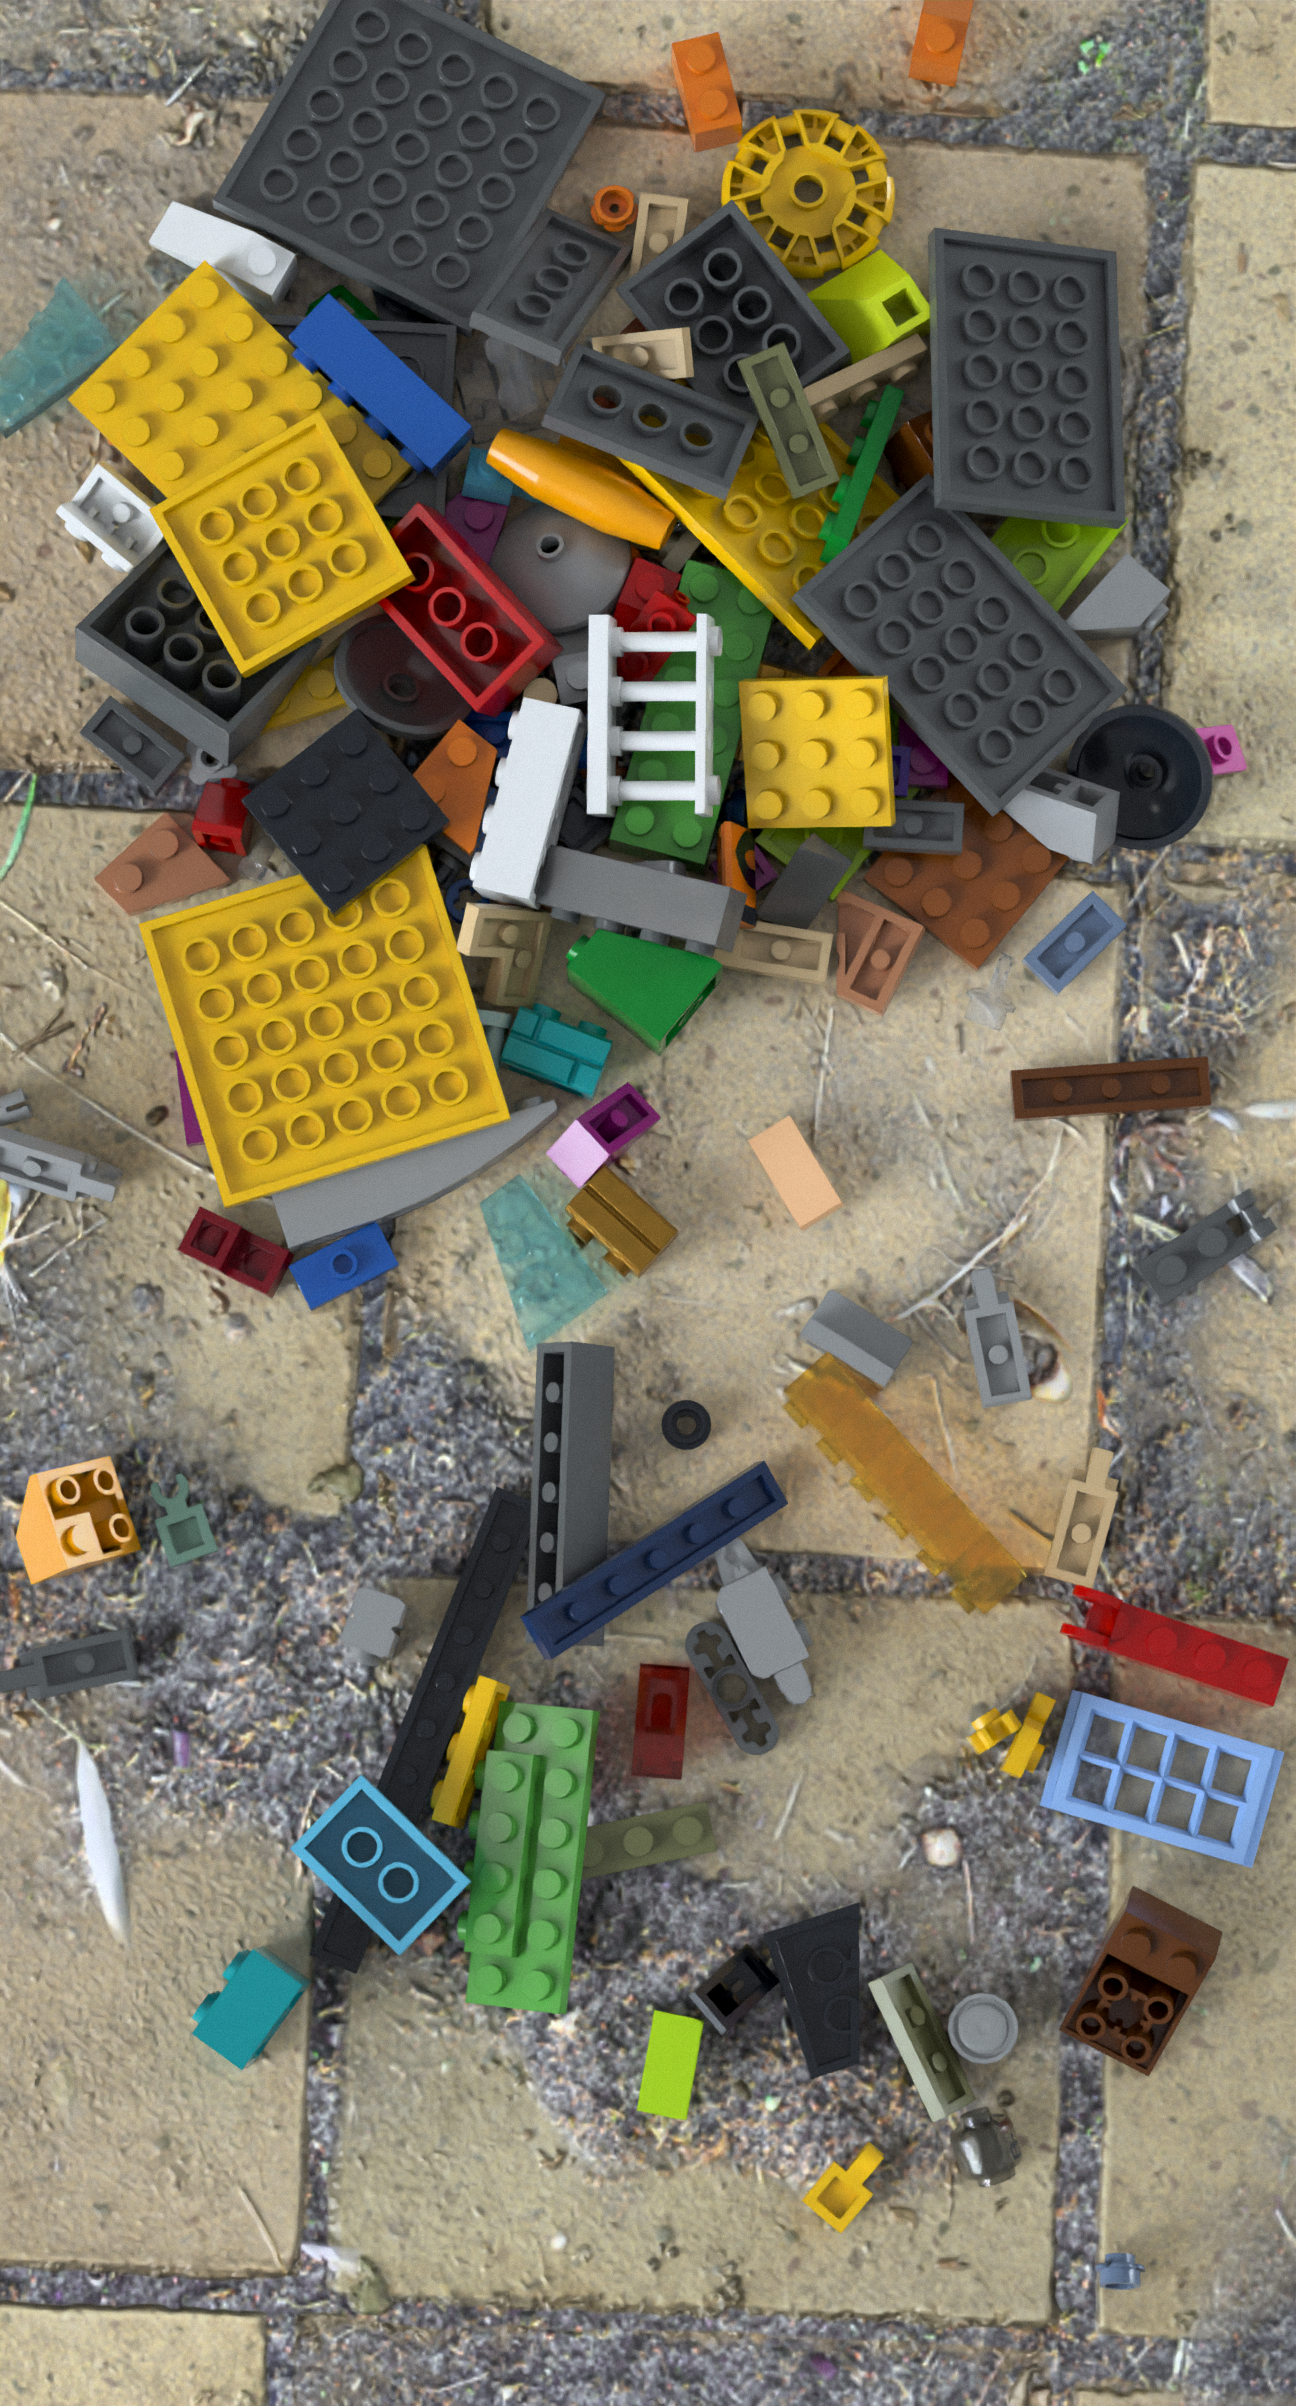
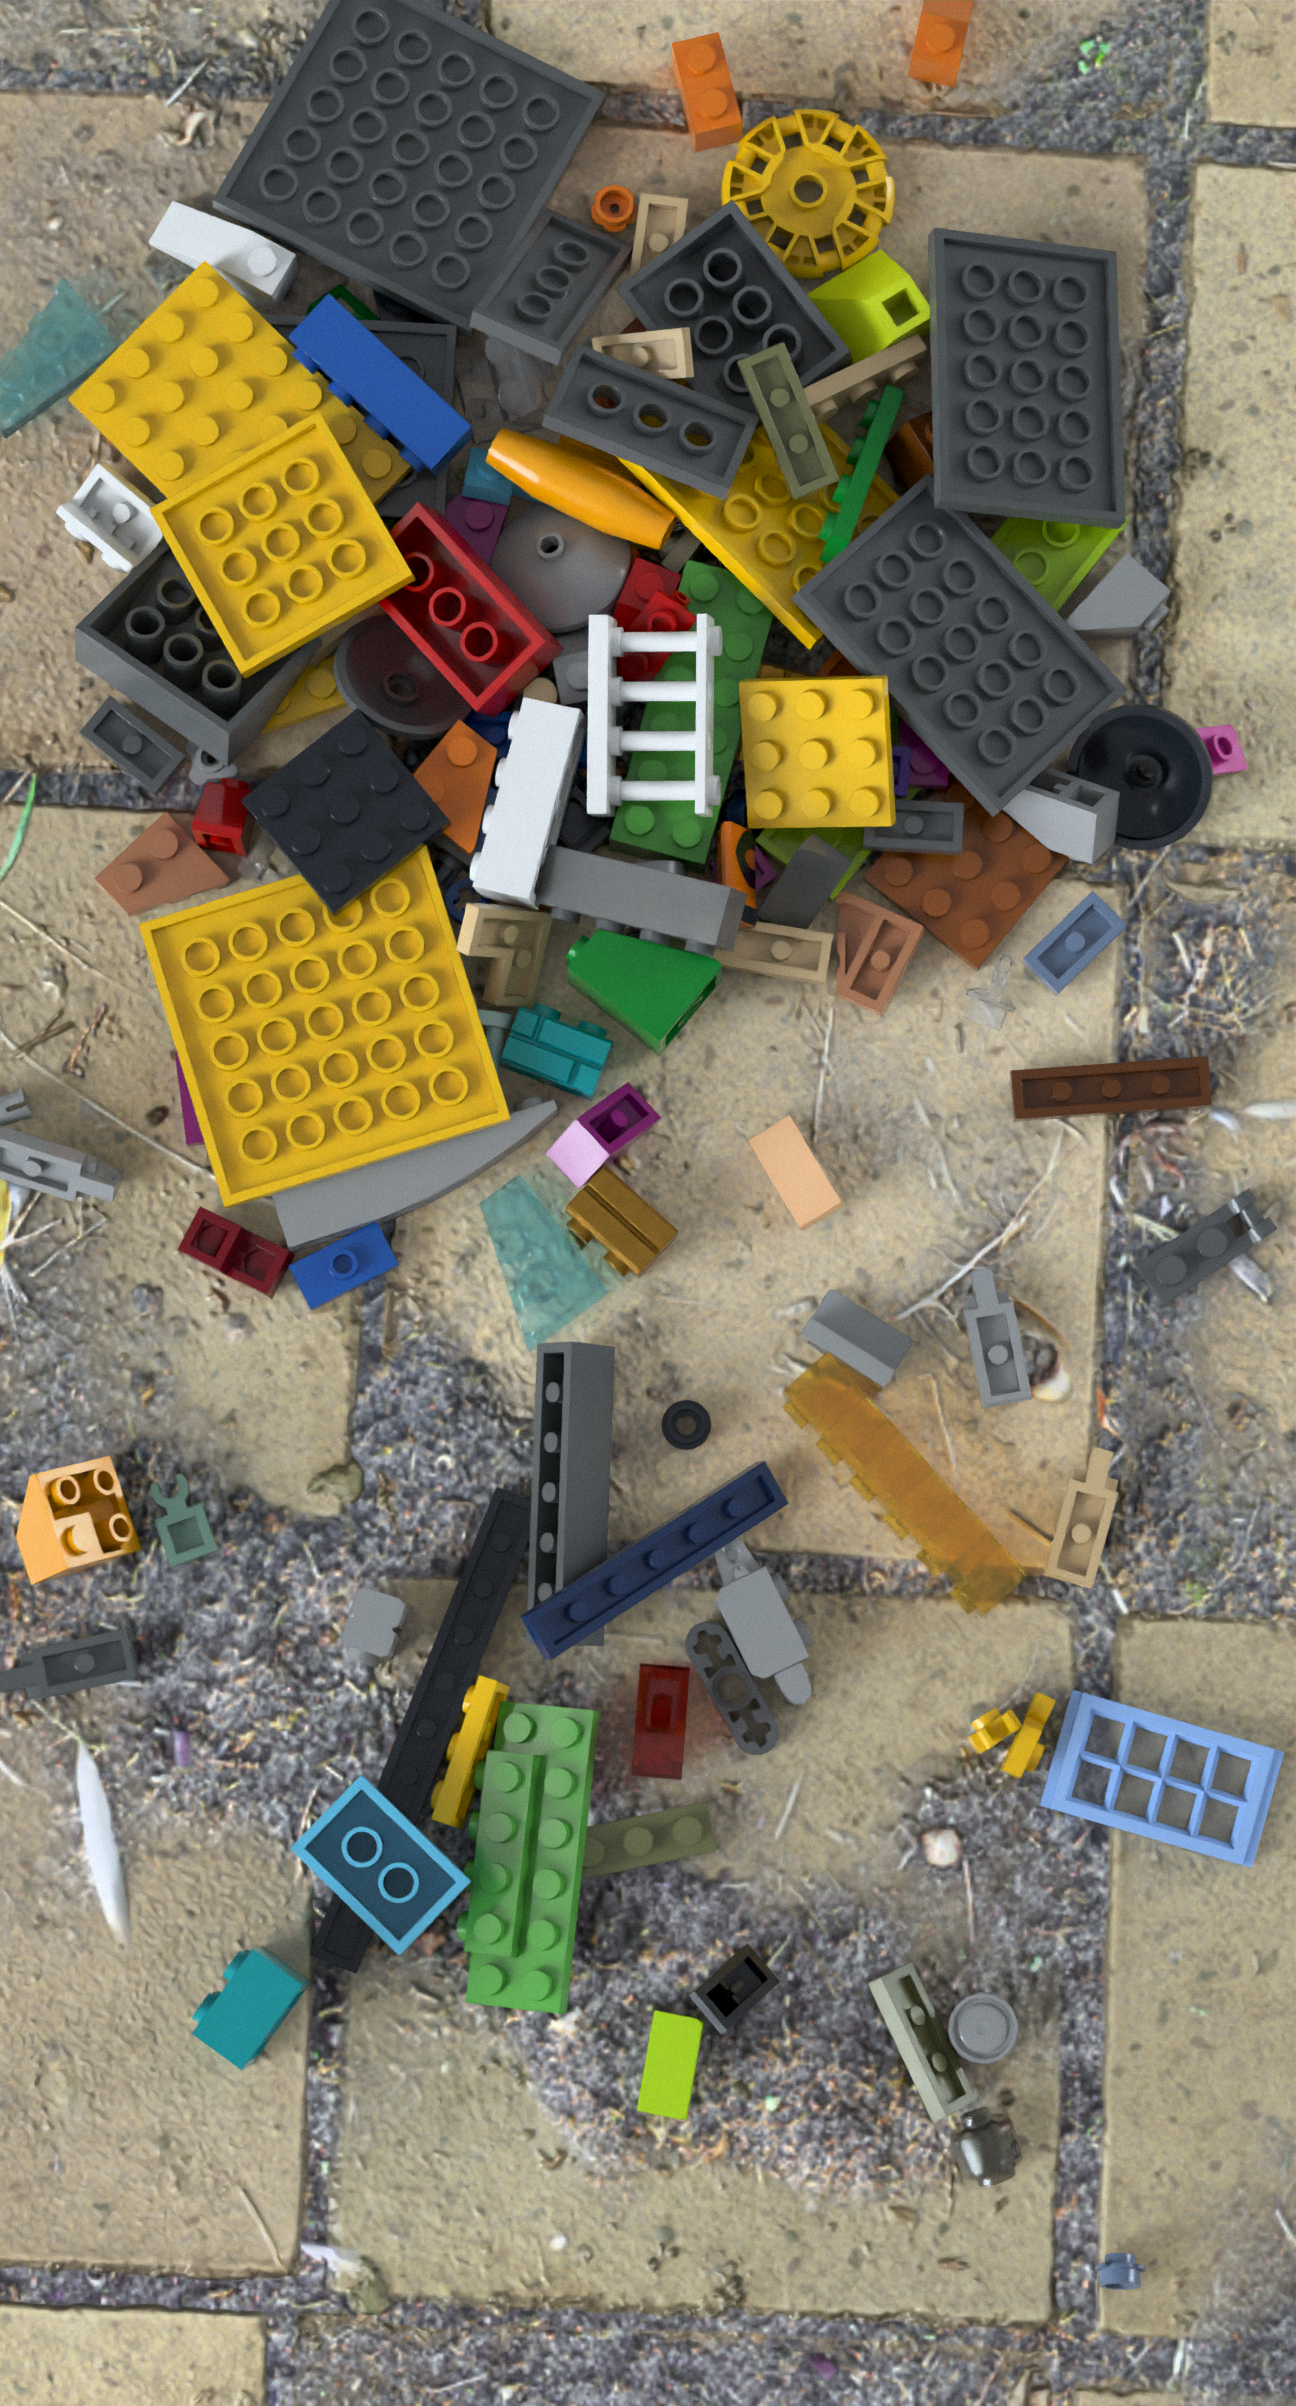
black wing [764,1902,860,2079] -> none
yellow plate [802,2141,884,2234] -> none
red hinge [1059,1585,1289,1708] -> none
reddish brown slope [1059,1886,1223,2077] -> none

